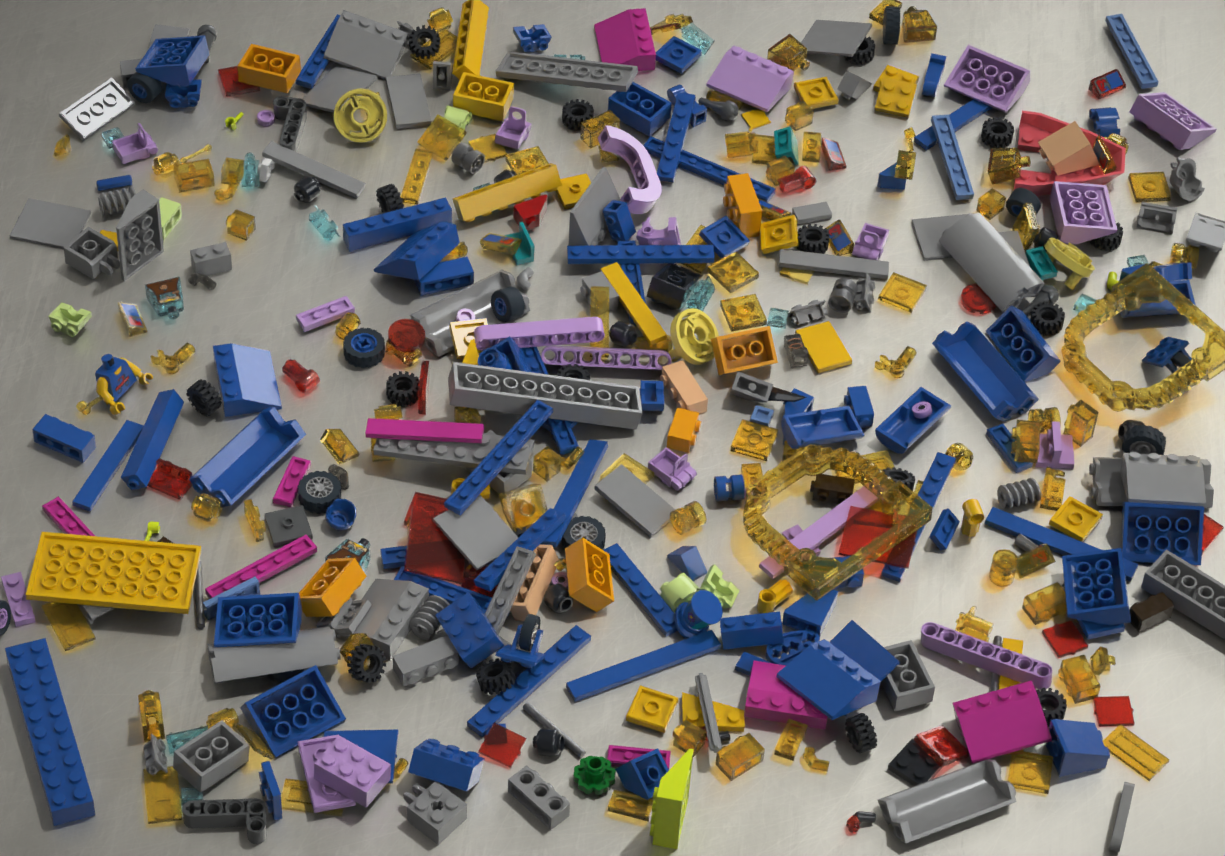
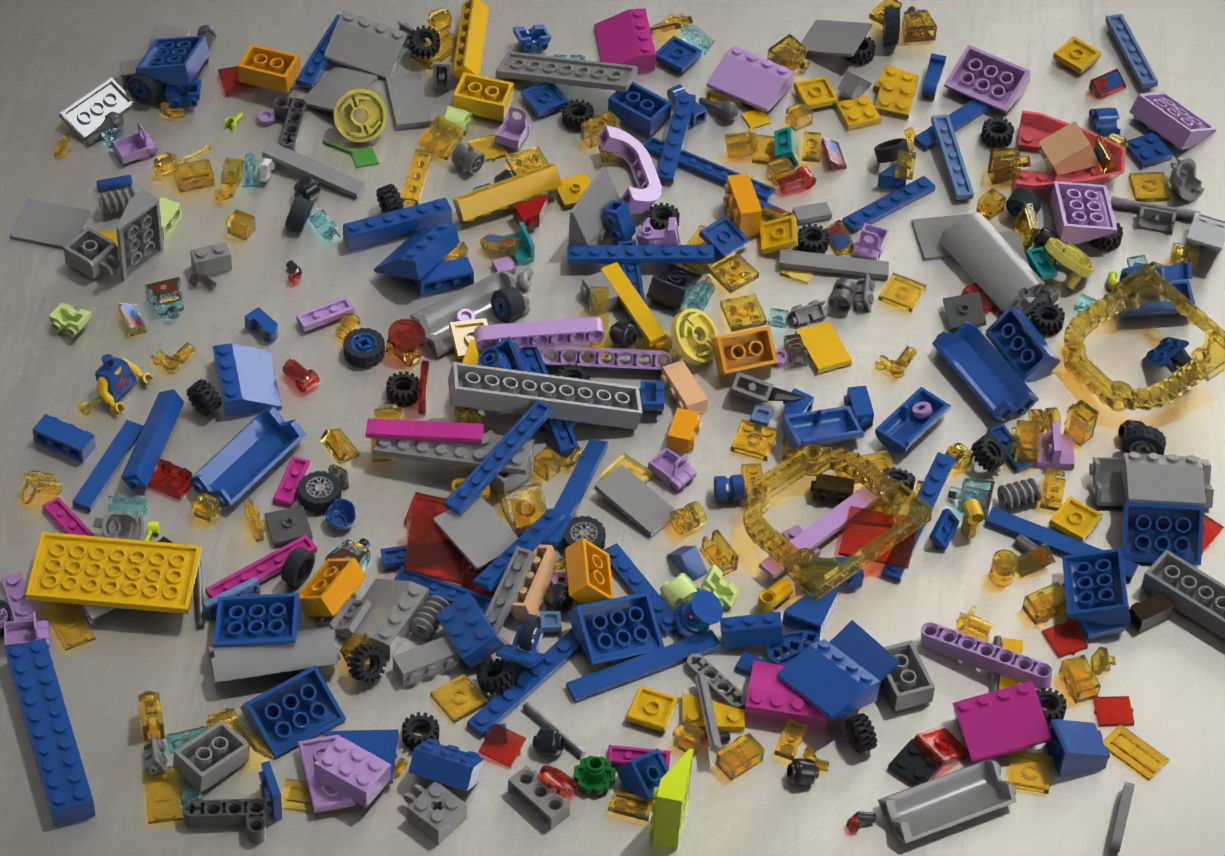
none -> lavender piece [4,612,51,648]
none -> clear yellow piece [19,471,62,504]
none -> dark grey piece [85,111,124,145]
none -> light grey helmet [93,510,144,540]
none -> clear light blue hinge [108,494,150,517]
none -> clear yellow arm [159,102,185,118]
none -> blue leg [244,307,278,342]
none -> black tyre [281,547,315,587]
none -> black wheel [285,196,313,232]
none -> clear red arm [286,260,303,283]
none -> bright green piece [323,140,379,168]
none -> black tyre [402,712,439,751]
none -> clear yellow tile [430,673,488,724]
none -> lavender tile [492,256,516,274]
none -> blue plate [521,82,569,117]
none -> clear red tile [538,765,578,797]
none -> medium blue plate [540,611,562,632]
none -> blue slope [568,591,664,665]
none -> black tyre [647,202,680,230]
none -> light grey beam [686,653,746,710]
none -> clear yellow hinge [699,529,739,576]
none -> lavender tile [772,349,789,367]
none -> black head [787,758,819,786]
none -> yellow plate [835,95,881,130]
none -> blue plate [841,176,936,234]
none -> black tyre [874,138,910,163]
none -> dark grey plate [943,292,986,332]
none -> clear light blue torso [948,478,995,520]
none -> black tyre [971,434,1007,472]
none -> yellow plate [1053,36,1101,74]
none -> light grey piece [1111,196,1201,221]
none -> blue plate [1123,132,1173,169]

